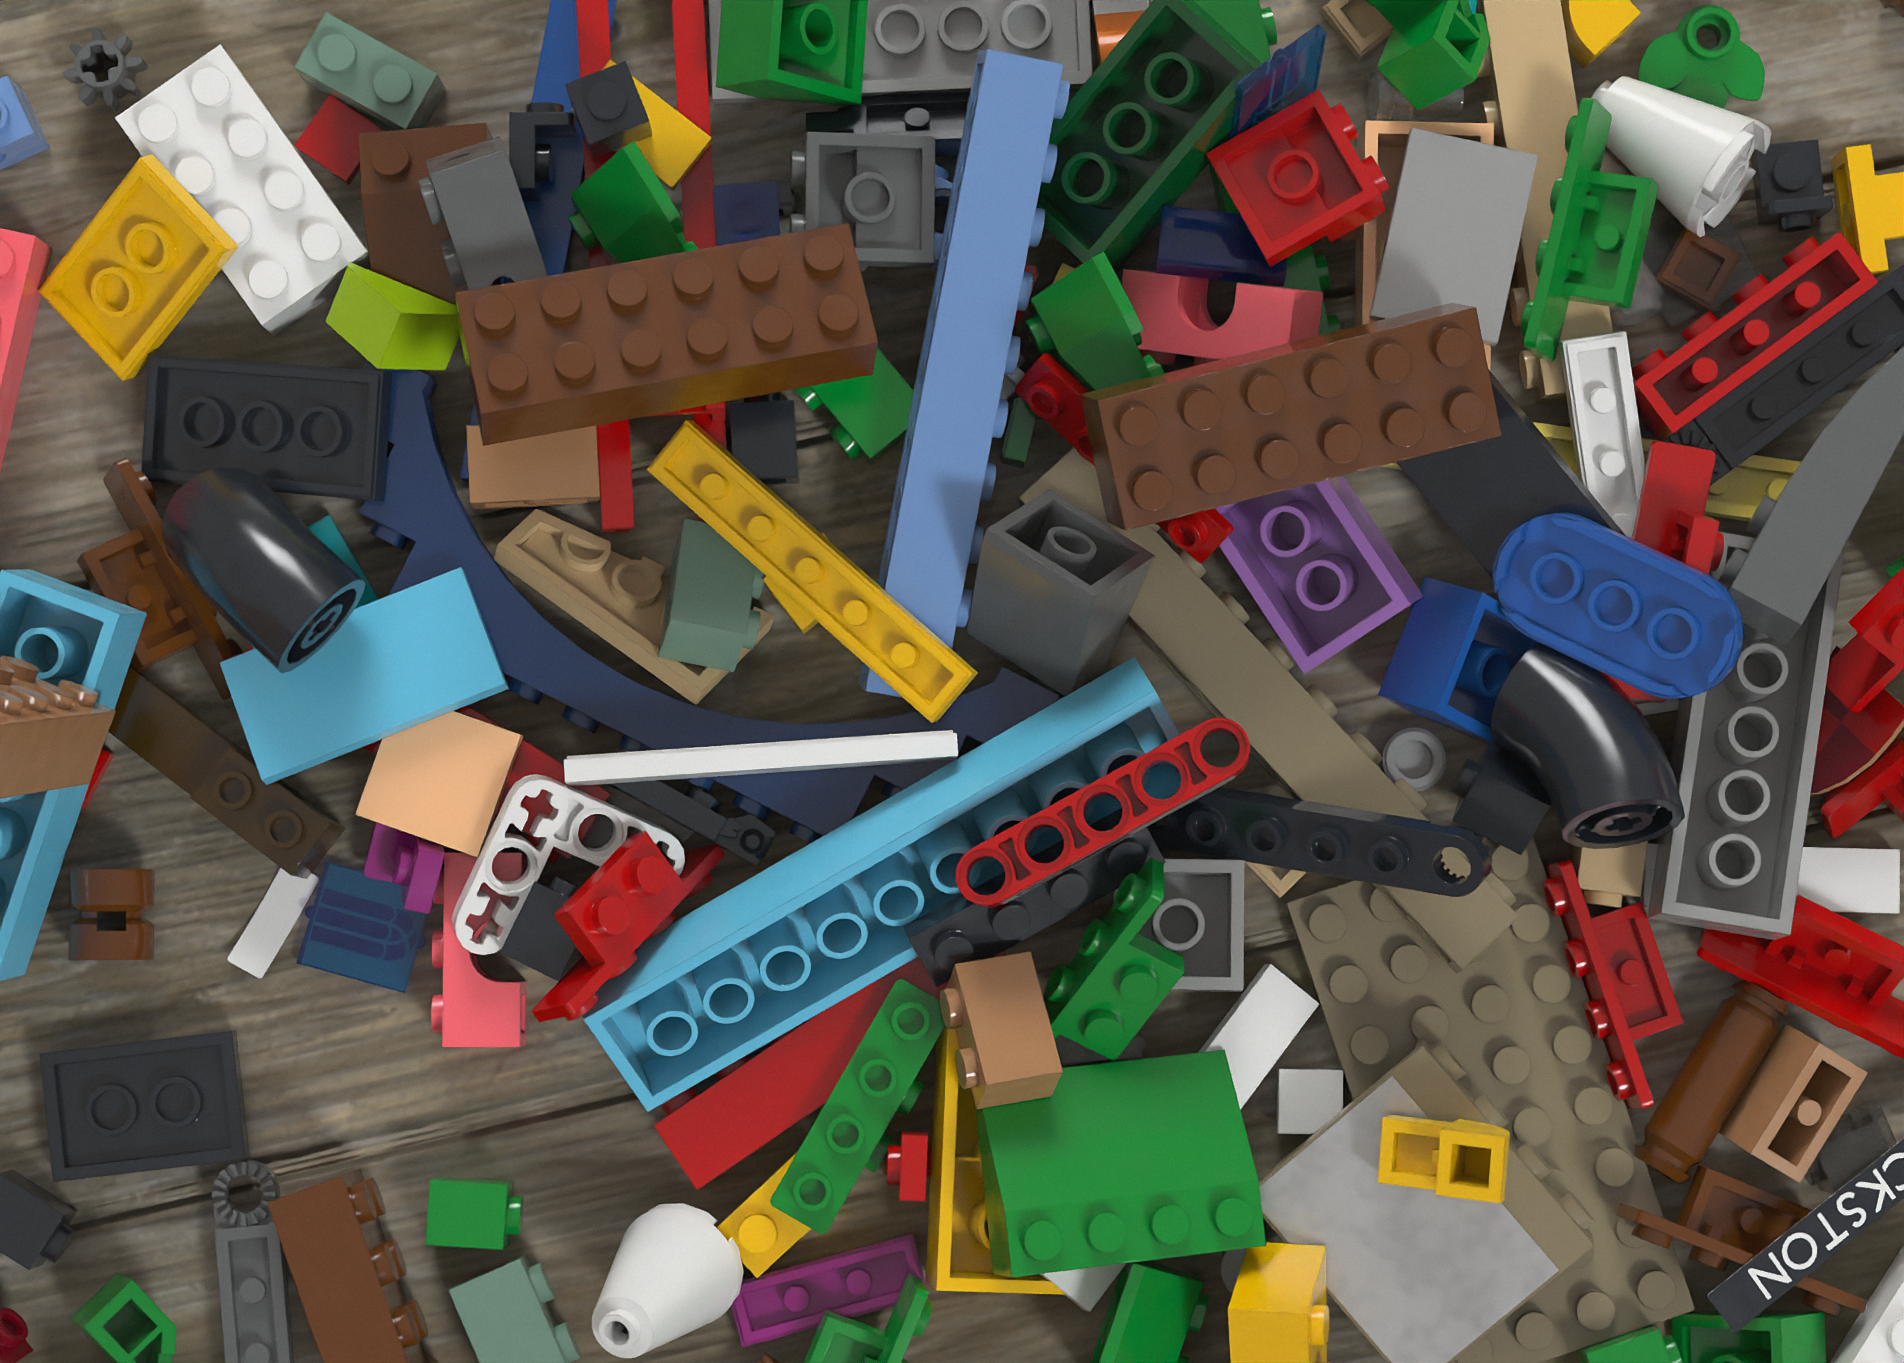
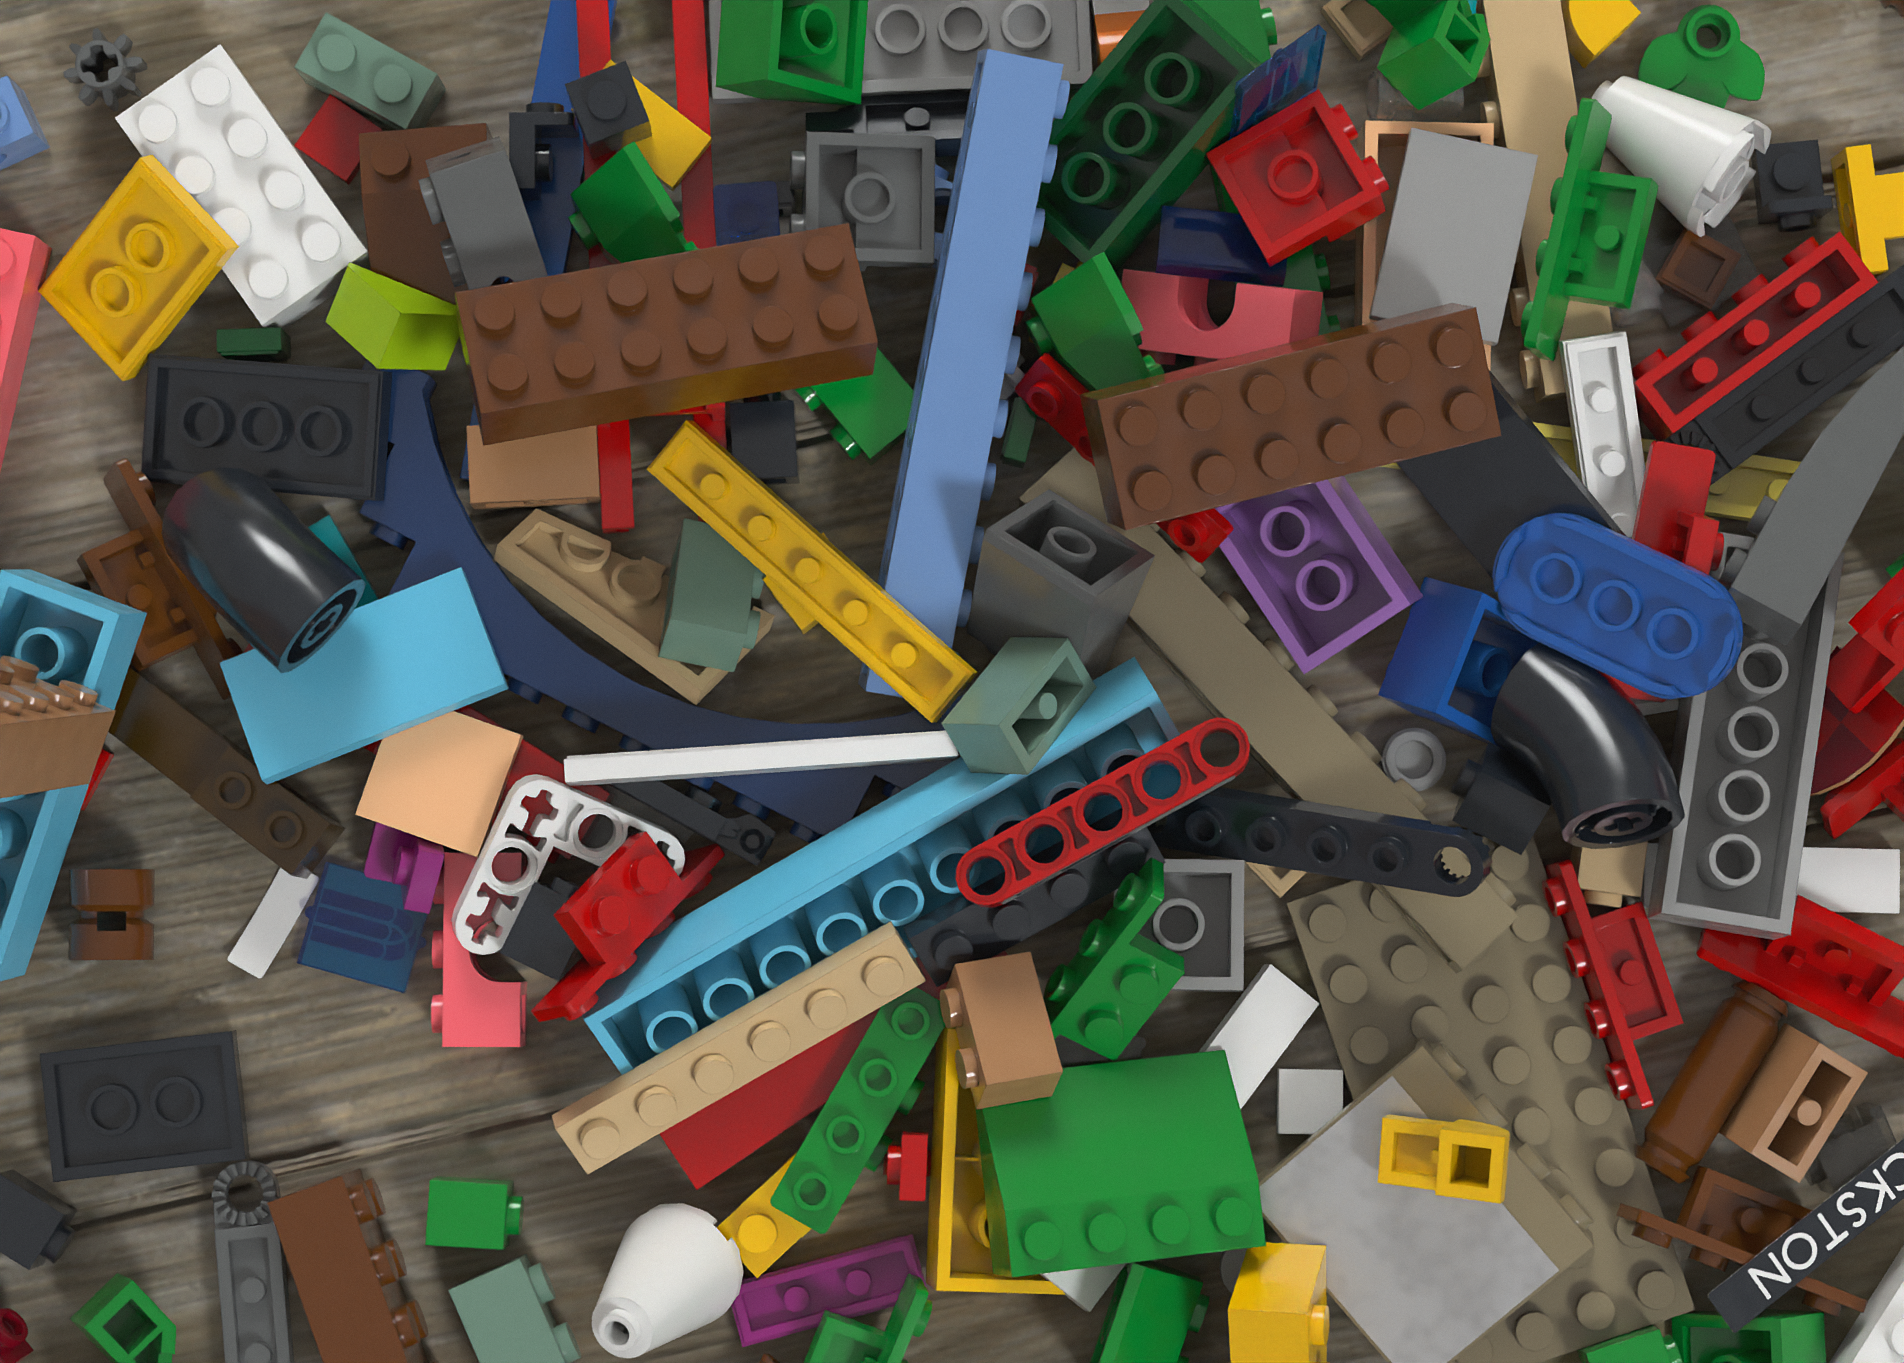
none -> dark green tile [216,327,291,362]
none -> tan plate [552,921,926,1175]
none -> sand green brick [941,637,1096,775]

